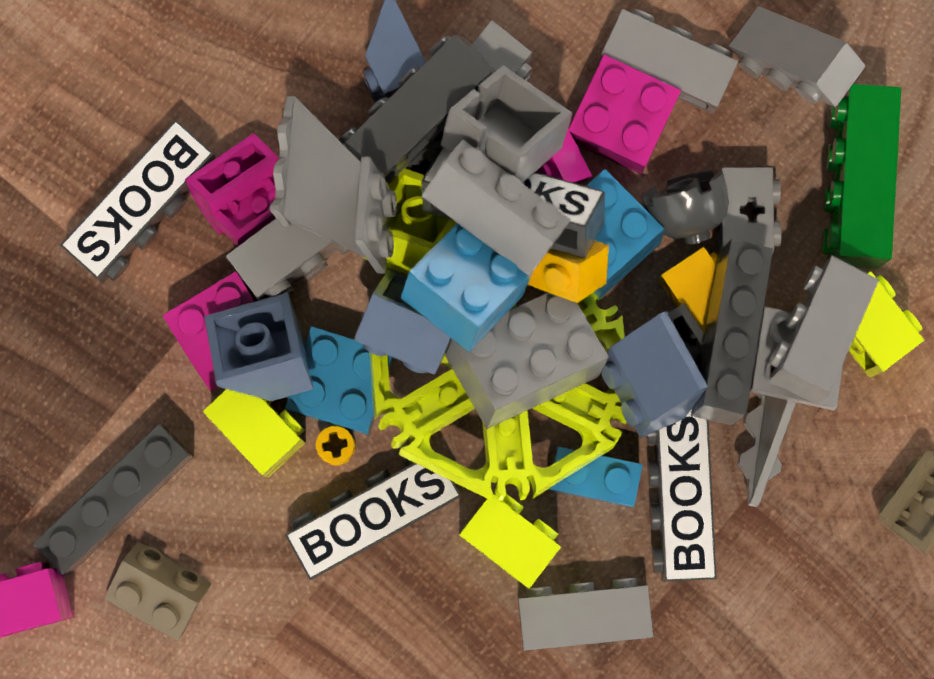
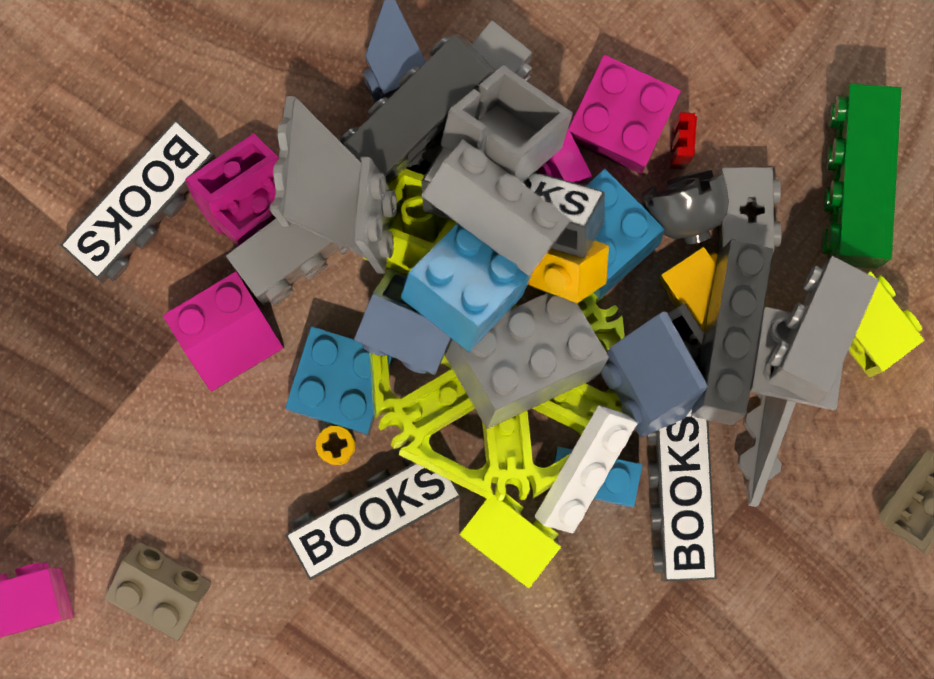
dark grey brick [33,424,194,575] -> none
neon yellow brick [202,389,306,478] -> none
sand blue slope [204,292,314,401] -> none
light grey brick [518,577,653,651] -> none
light grey brick [599,9,738,114] -> none
light grey brick [729,6,866,107] -> none
none -> white plate [534,405,637,534]
none -> red tile [670,112,697,169]

